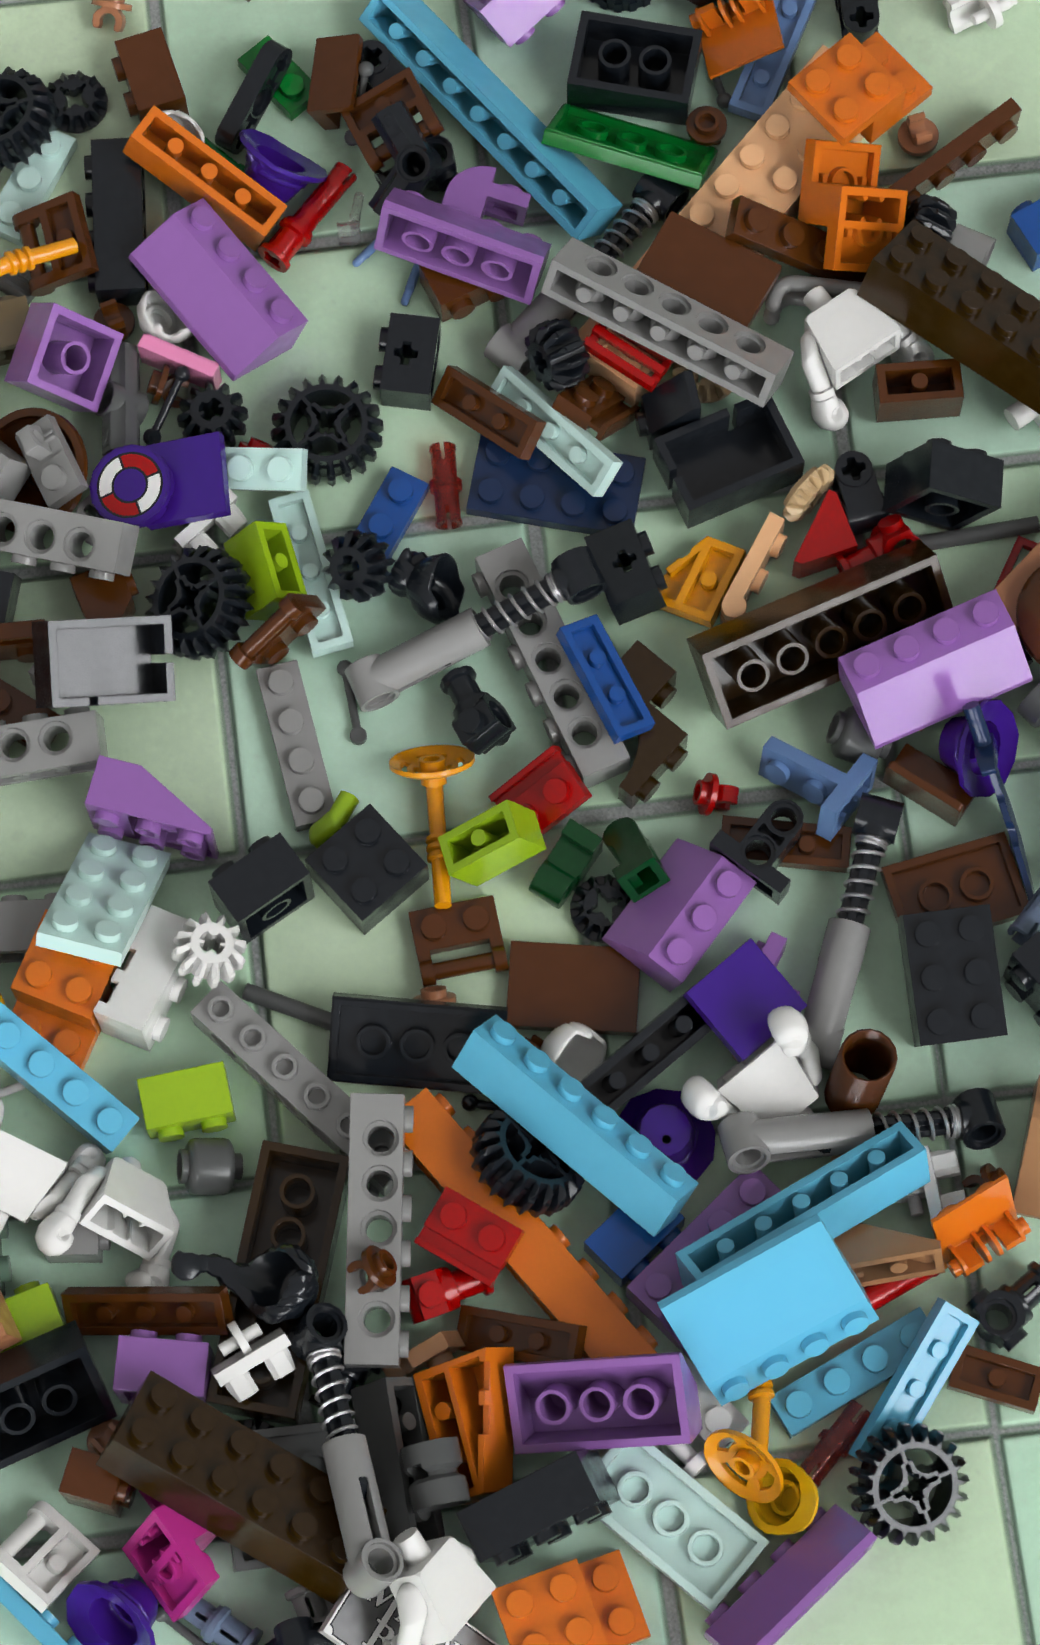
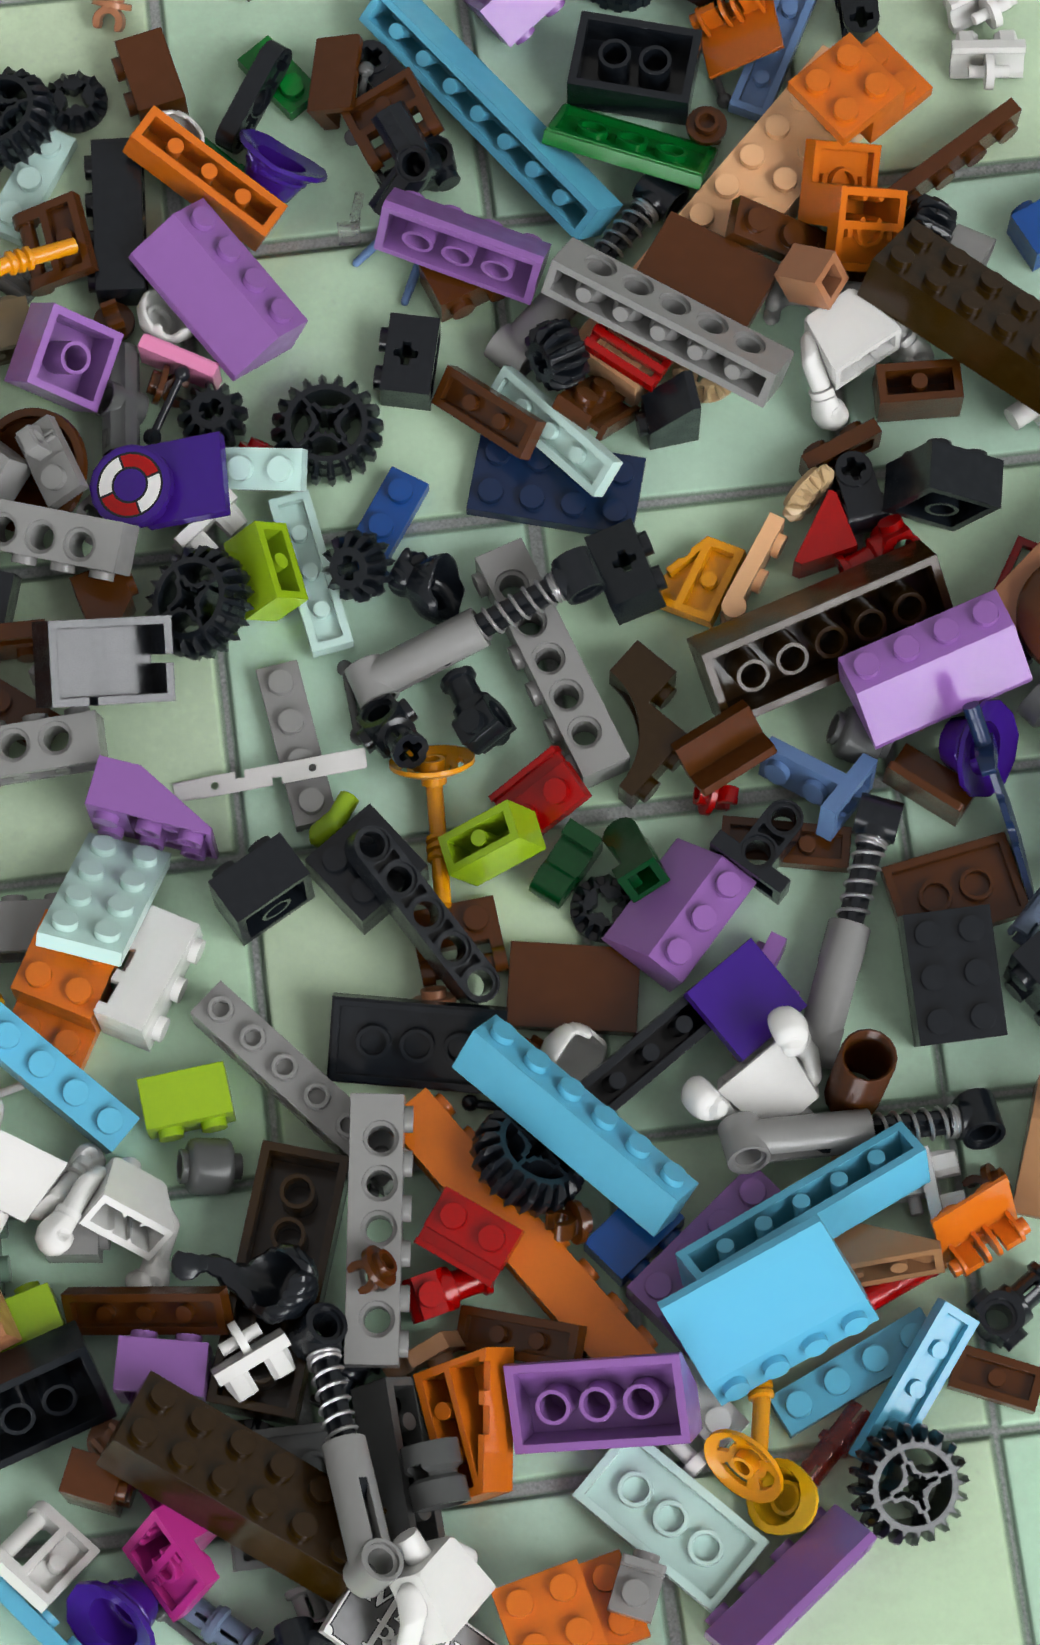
white gear [171,912,247,989] -> none
reddish brown plate [229,593,326,670] -> none
dark grey bar [242,983,331,1030] -> none
red pin [257,162,357,273] -> none
clear red pin [429,442,463,530] -> none
medium lavender brick [441,166,531,227] -> none
black brick [456,1450,621,1567] -> none
blue plate [556,614,655,744] -> none
dark purple hat [619,1089,716,1181] -> none
black piece [653,397,805,529] -> none
nougat plate [897,111,939,156] -> none
dark grey bar [918,516,1040,550] -> none
none -> white piece [173,748,367,802]
none -> black beam [344,824,500,1004]
none -> black connector [355,693,429,769]
none -> reddish brown plate [545,1200,593,1245]
none -> light grey bracket [607,1549,667,1624]
none -> reddish brown panel [670,699,777,796]
none -> nougat brick [774,243,849,310]
none -> reddish brown plate [799,418,882,476]
none -> white hips [949,30,1026,90]

